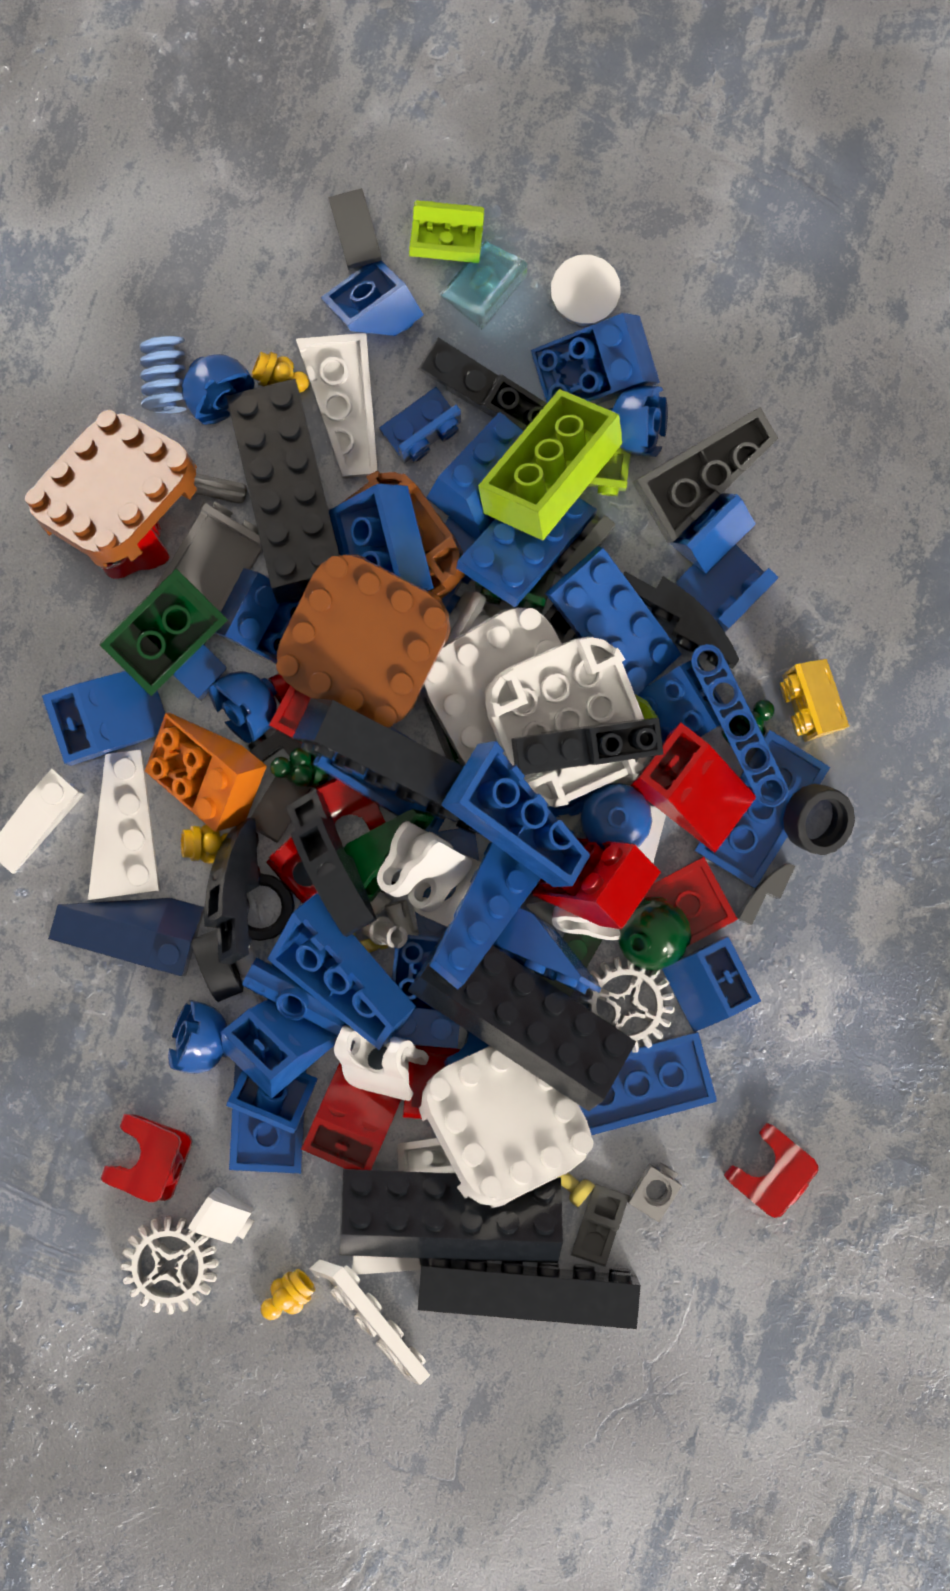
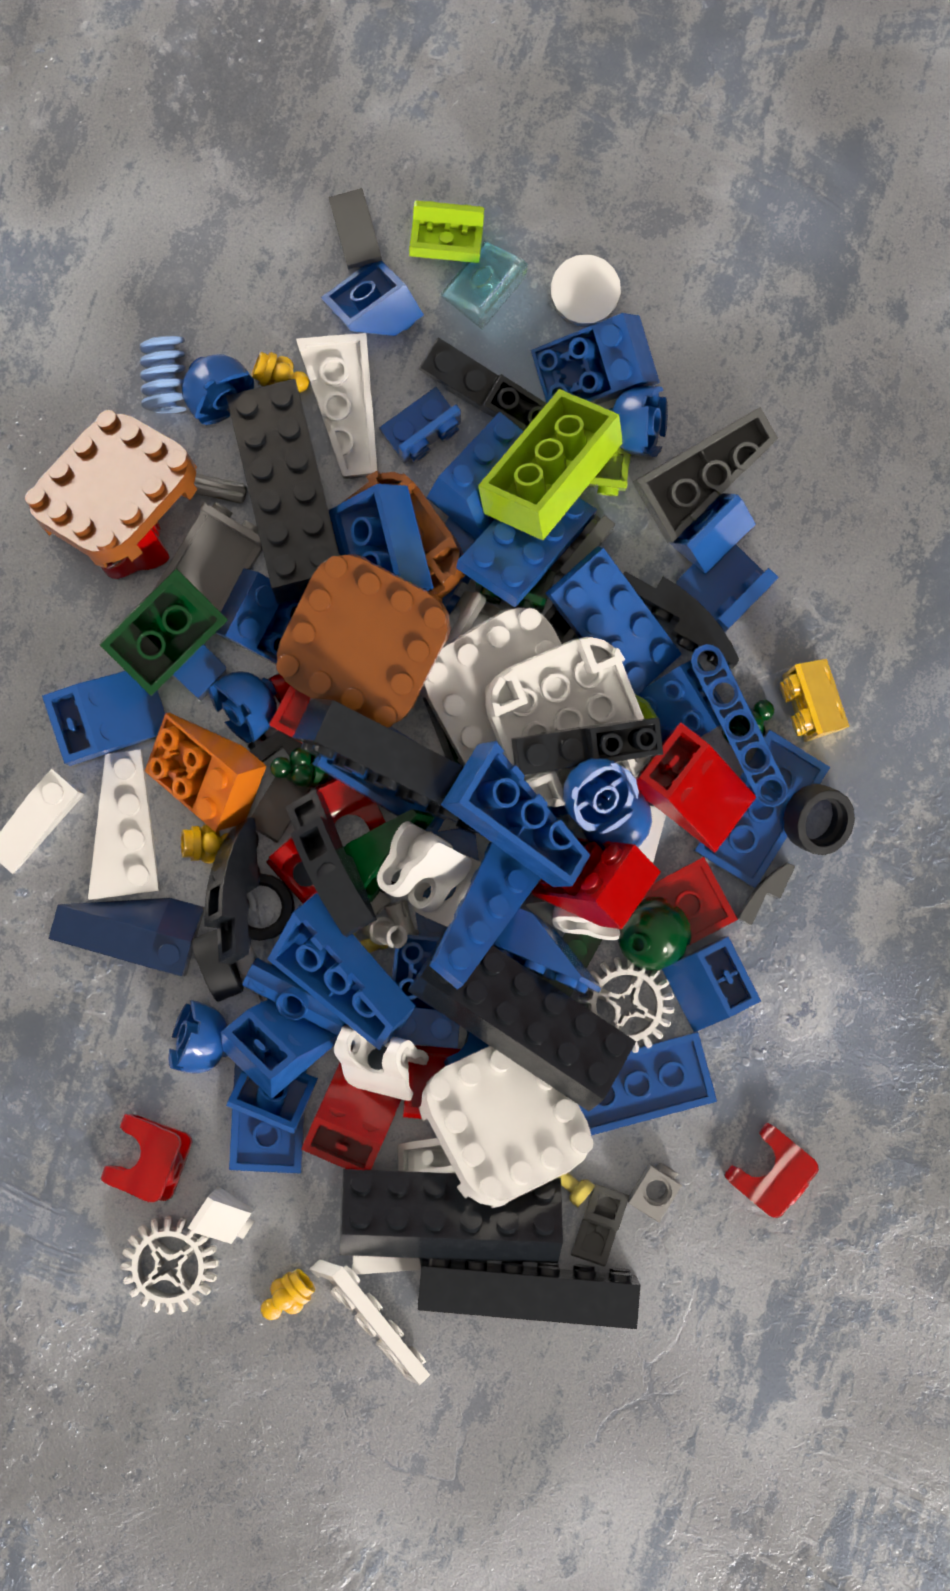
none -> blue cylinder [563,758,639,833]

